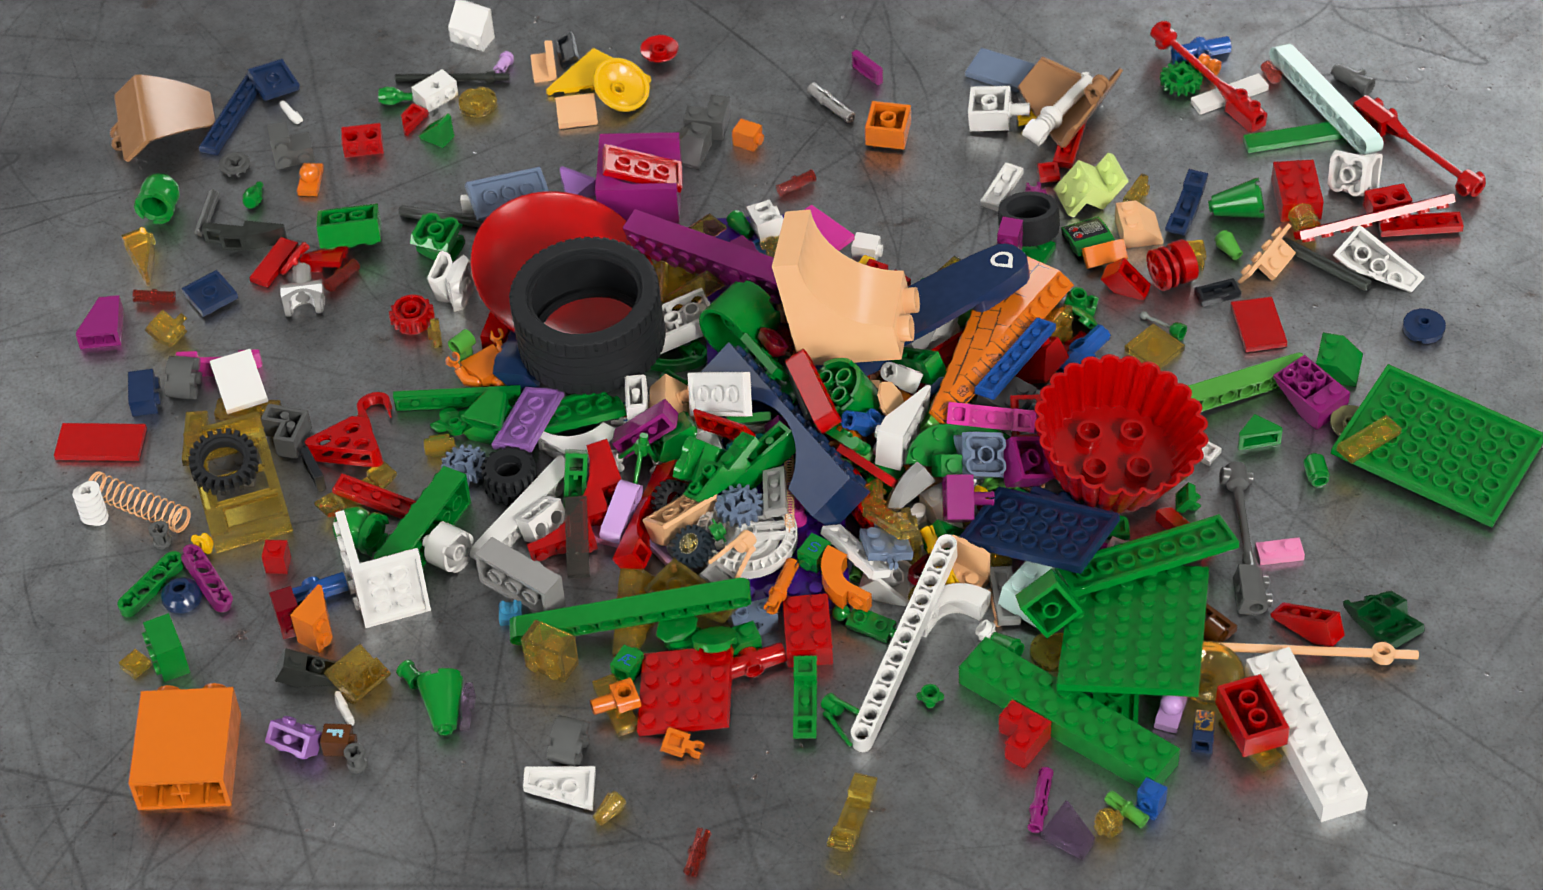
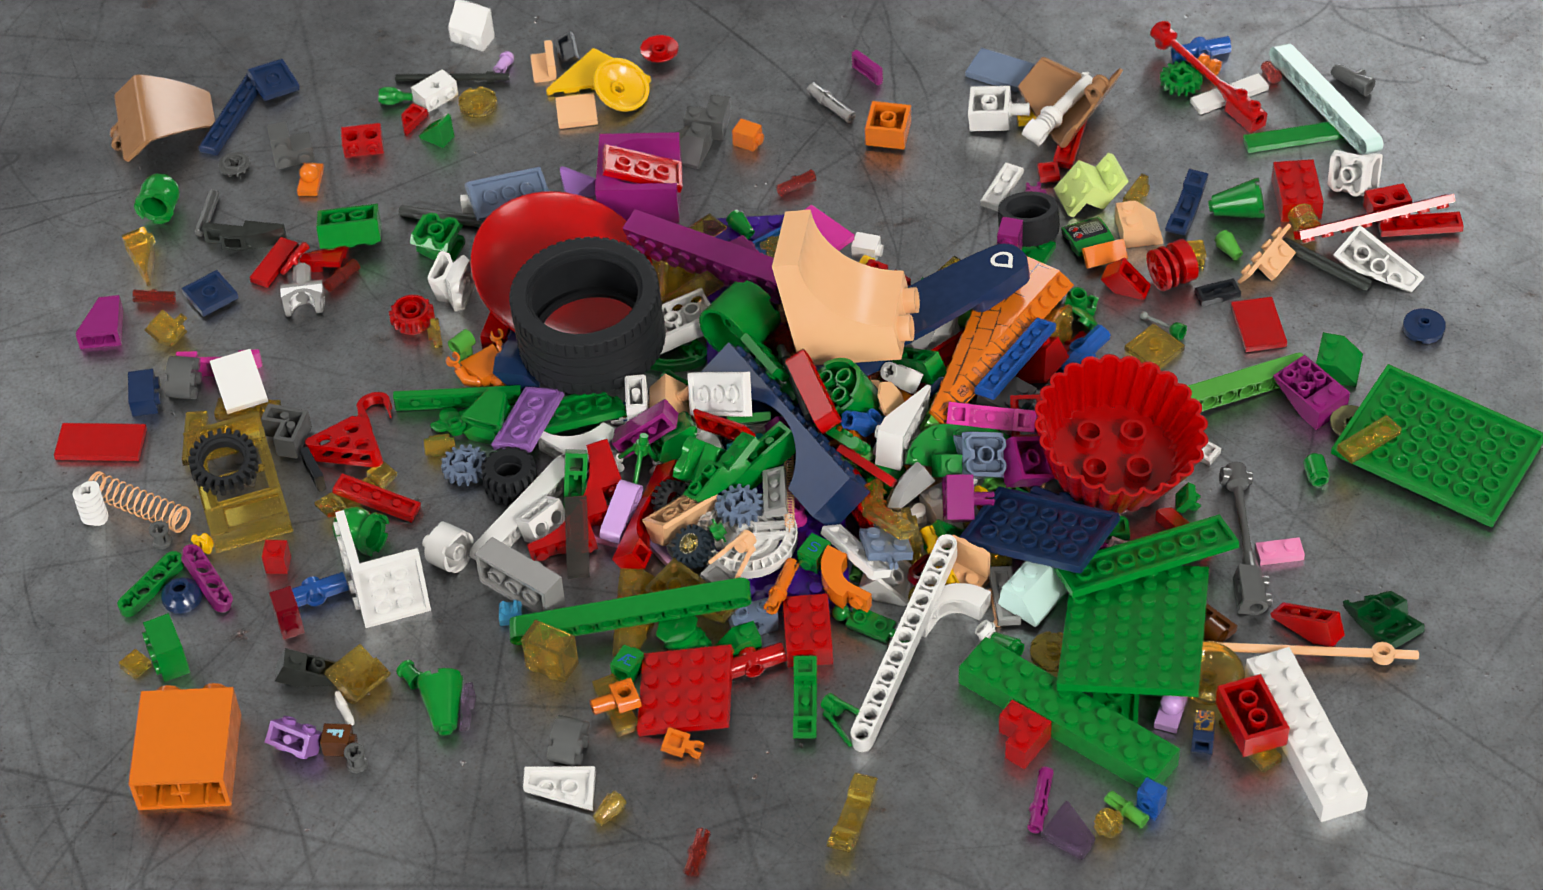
green piece [242,181,263,209] -> none
white piece [280,101,303,124] -> none
orange slope [291,584,333,653] -> none
green brick [373,466,471,568] -> none
green tile [692,626,738,653] -> none
white brick [746,199,783,243] -> none
dark red plate [757,328,789,357] -> none
green plate [916,684,944,708] -> none
green brick [1015,568,1083,638] -> none
green slope [1237,414,1283,450] -> none
red bar [1353,95,1486,197] -> none

